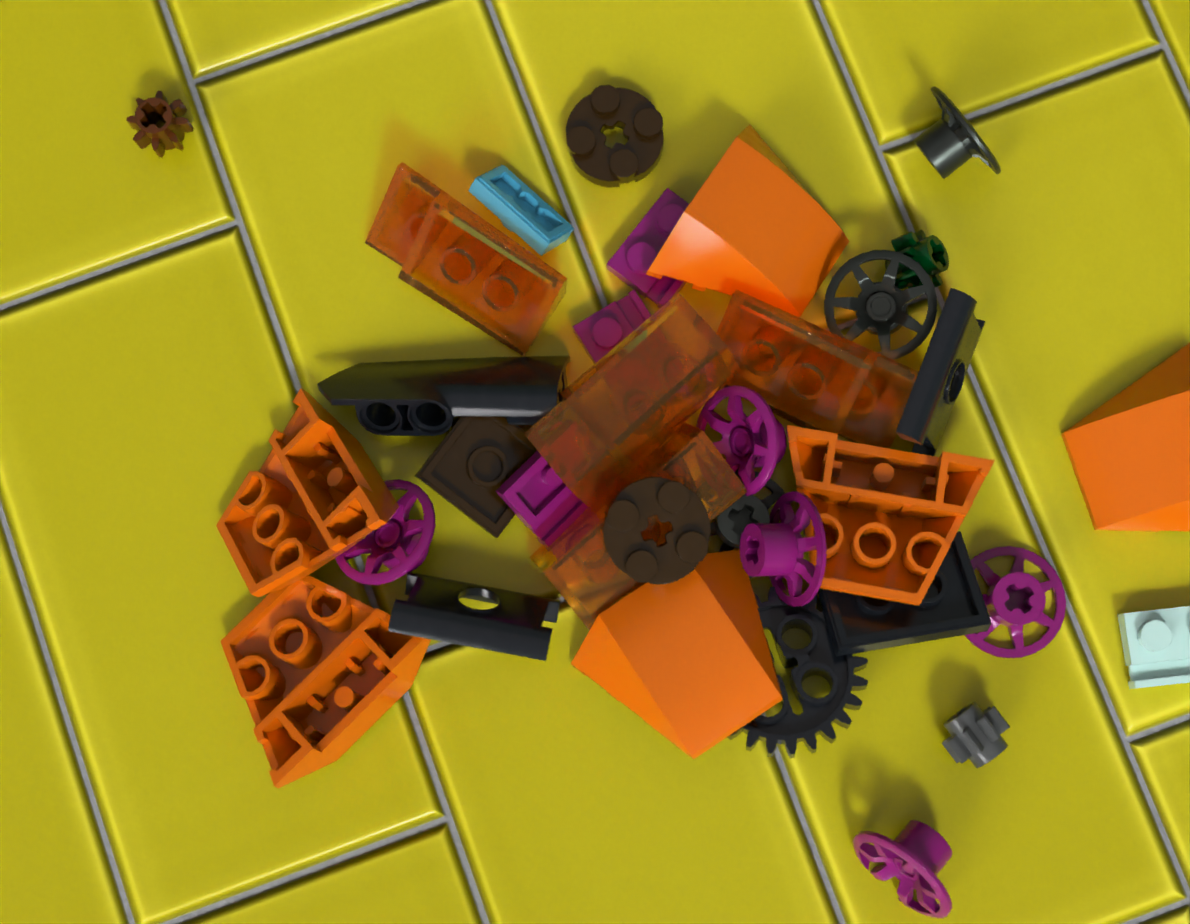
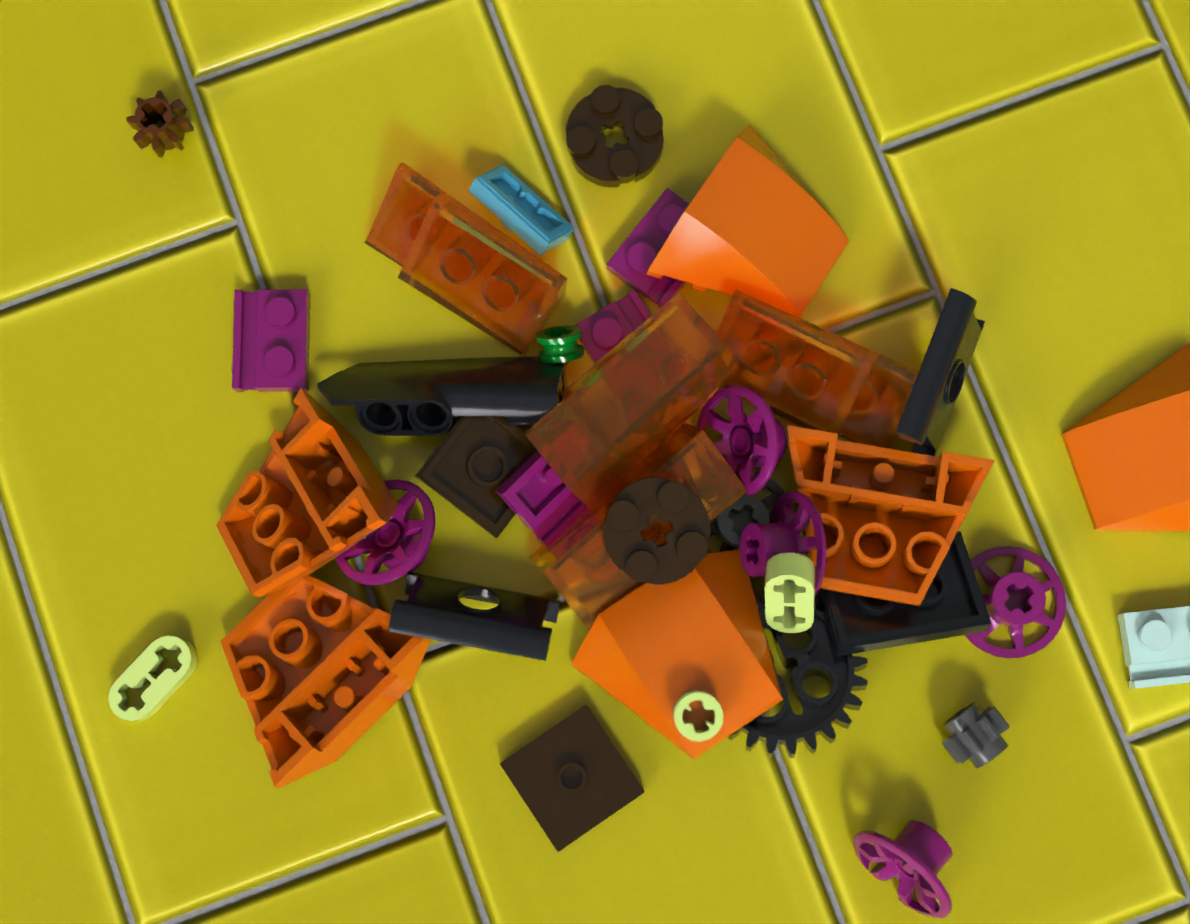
pearl dark grey wheel [824,250,937,362] -> none
dark green gear [885,230,949,289] -> none
pearl dark grey wheel [913,86,1001,179] -> none
none -> yellowish green beam [108,635,198,721]
none -> magenta plate [232,289,311,392]
none -> dark brown plate [500,705,645,852]
none -> green bush [536,325,584,364]
none -> yellowish green bush [673,690,723,742]
none -> yellowish green beam [765,553,815,633]

